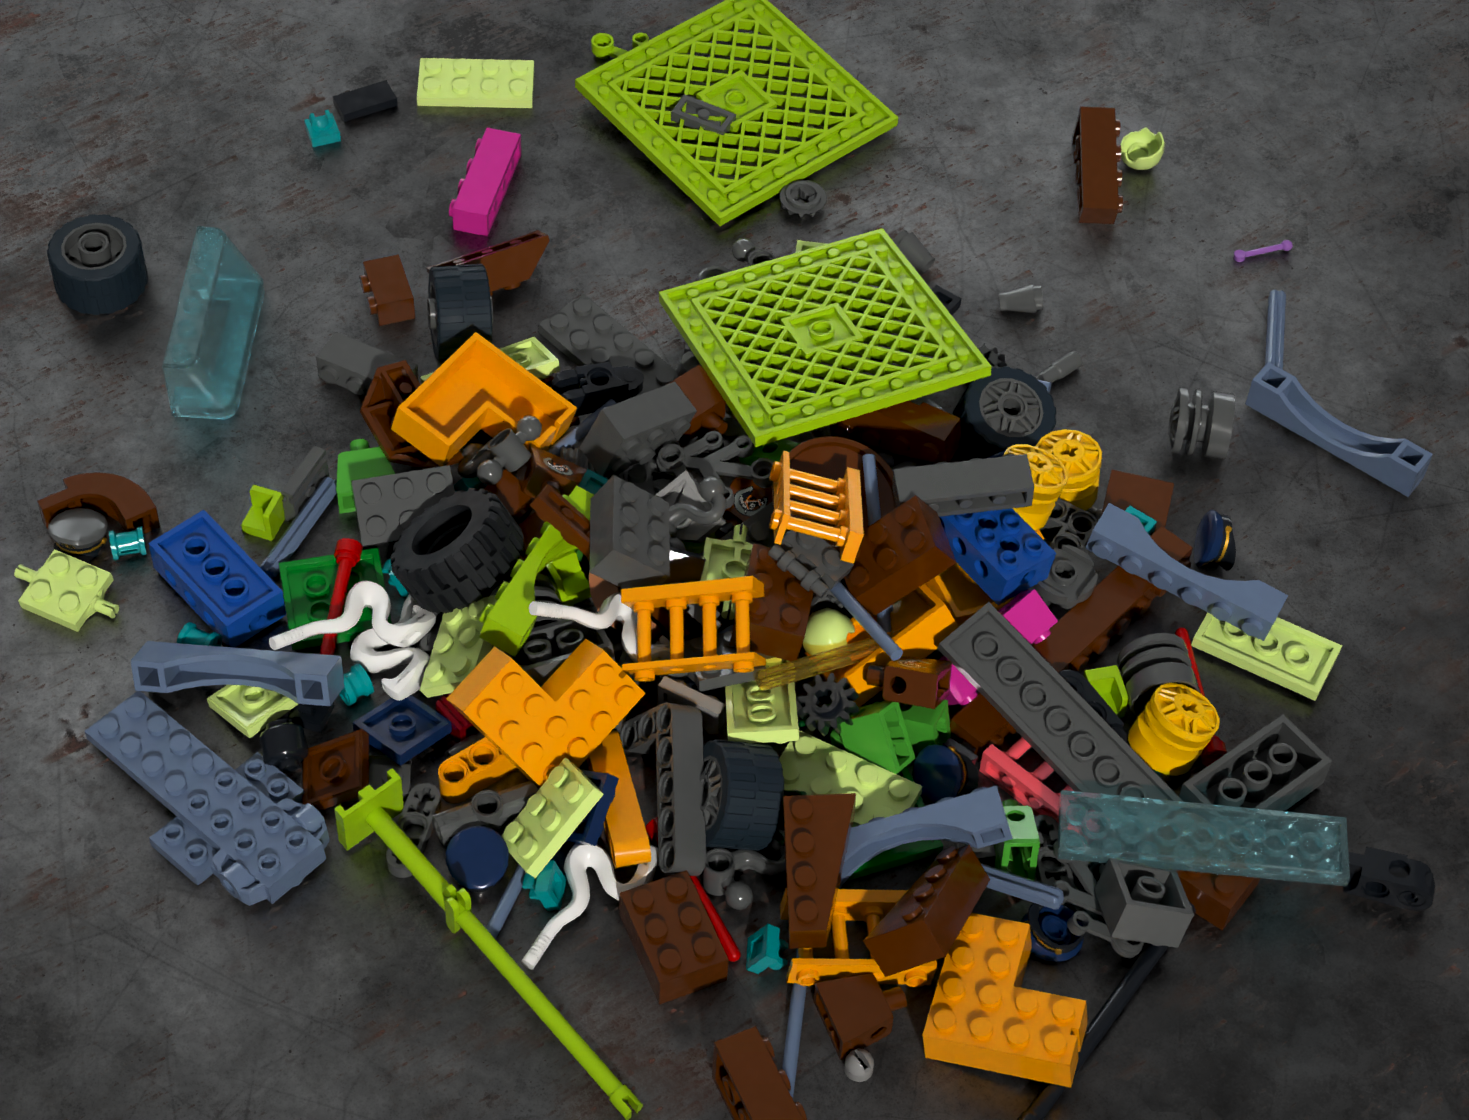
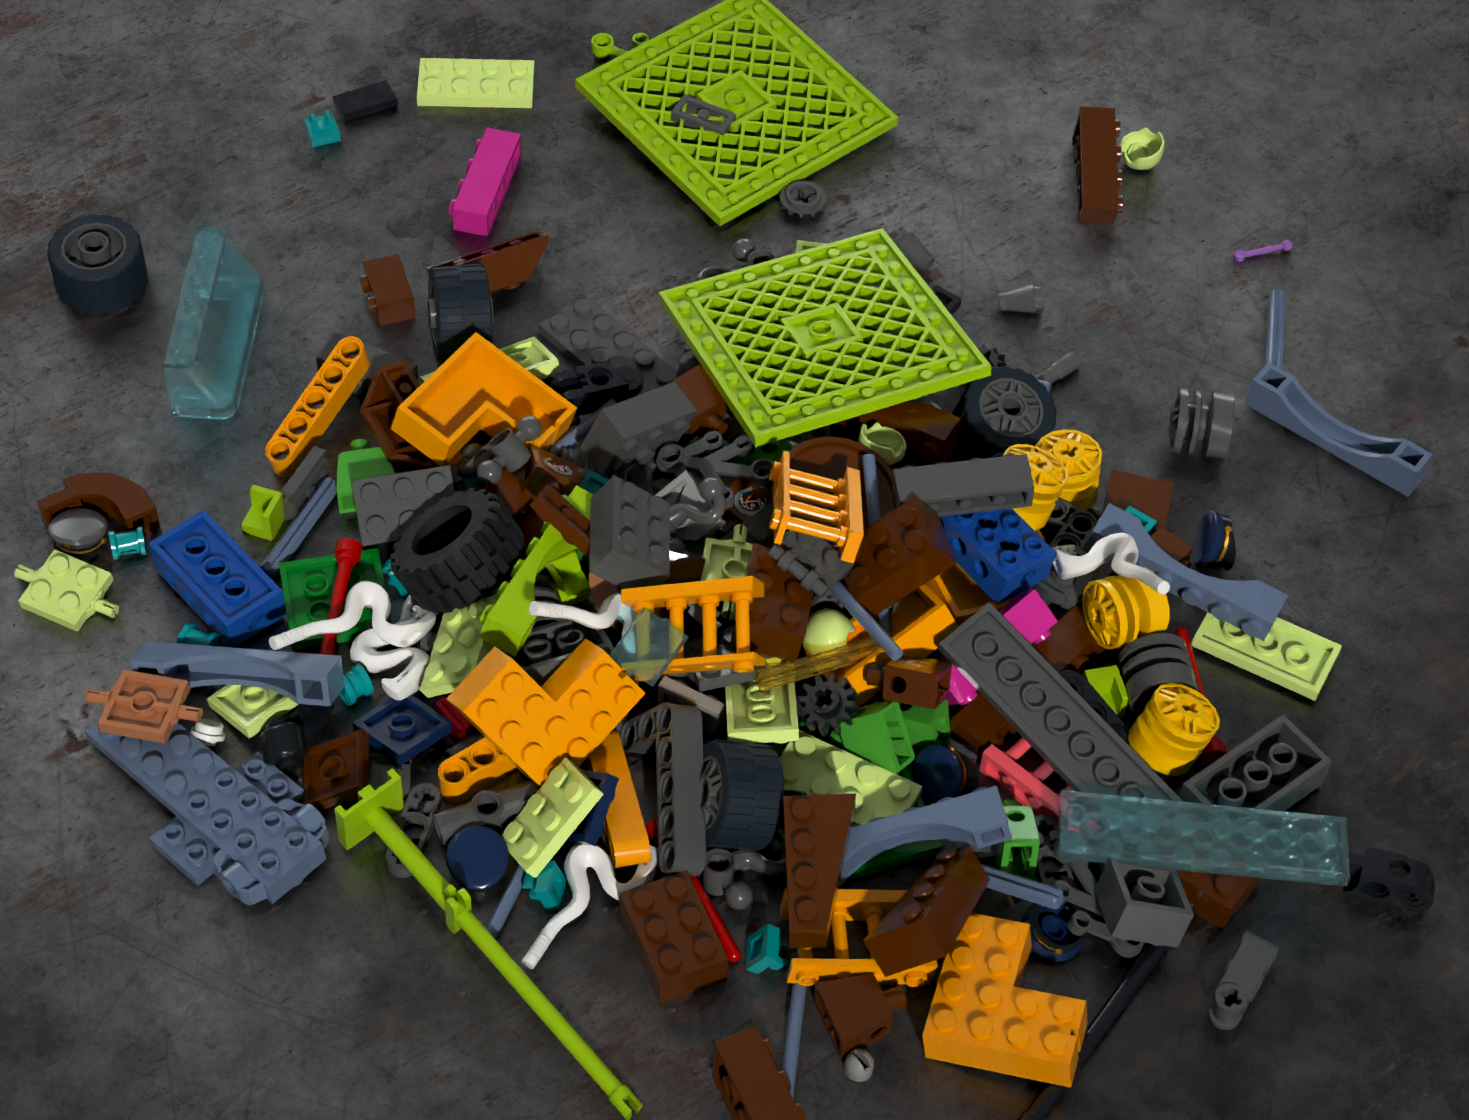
none -> nougat plate [85,669,203,744]
none -> white plate [190,719,226,746]
none -> light orange beam [265,336,370,477]
none -> clear light blue piece [609,608,689,687]
none -> yellowish green hair [858,422,906,466]
none -> white animal [1052,533,1170,595]
none -> yellow wheel [1082,567,1170,649]
none -> dark grey piece [1208,930,1280,1030]

